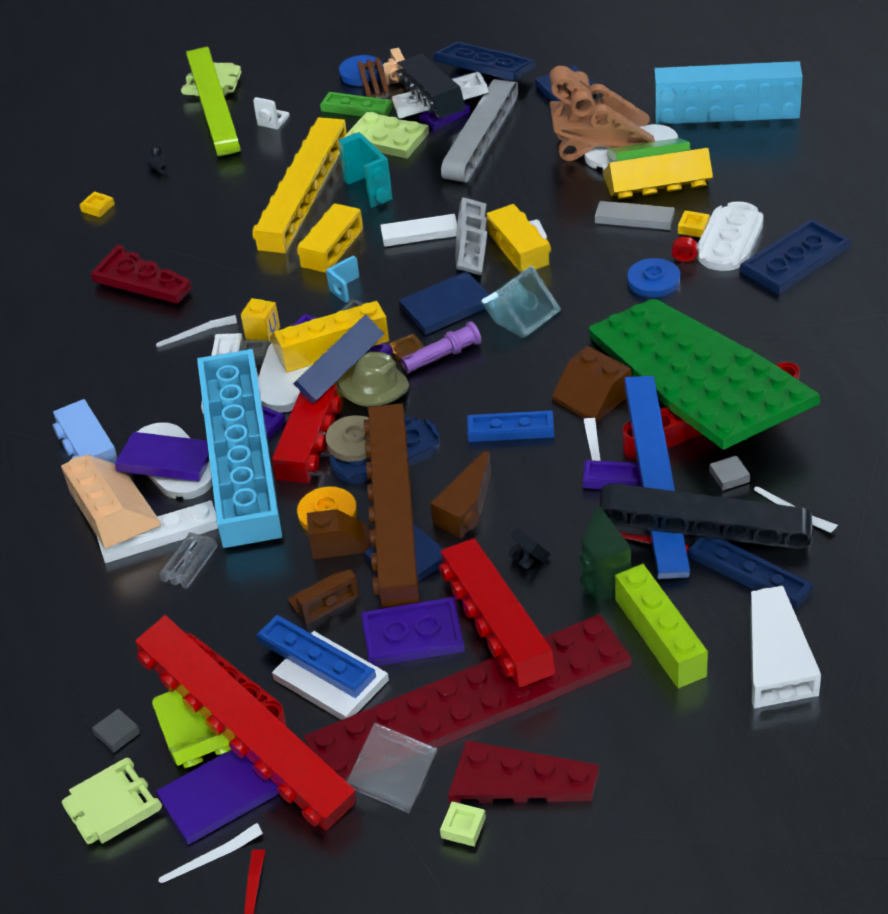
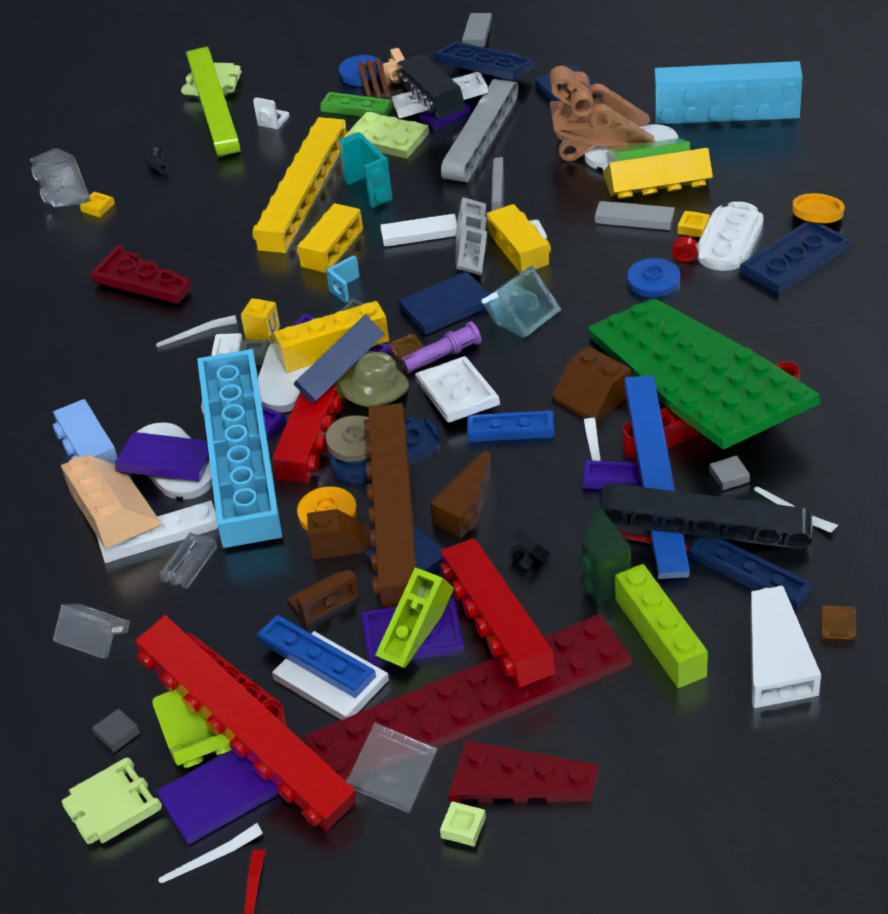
none -> clear slope [30,148,91,207]
none -> clear panel [53,604,130,658]
none -> lime slope [375,567,454,668]
none -> white tile [415,356,500,423]
none -> light grey tile [462,13,492,47]
none -> light grey tile [491,157,504,211]
none -> light orange piece [792,193,845,223]
none -> clear orange tile [821,605,856,639]

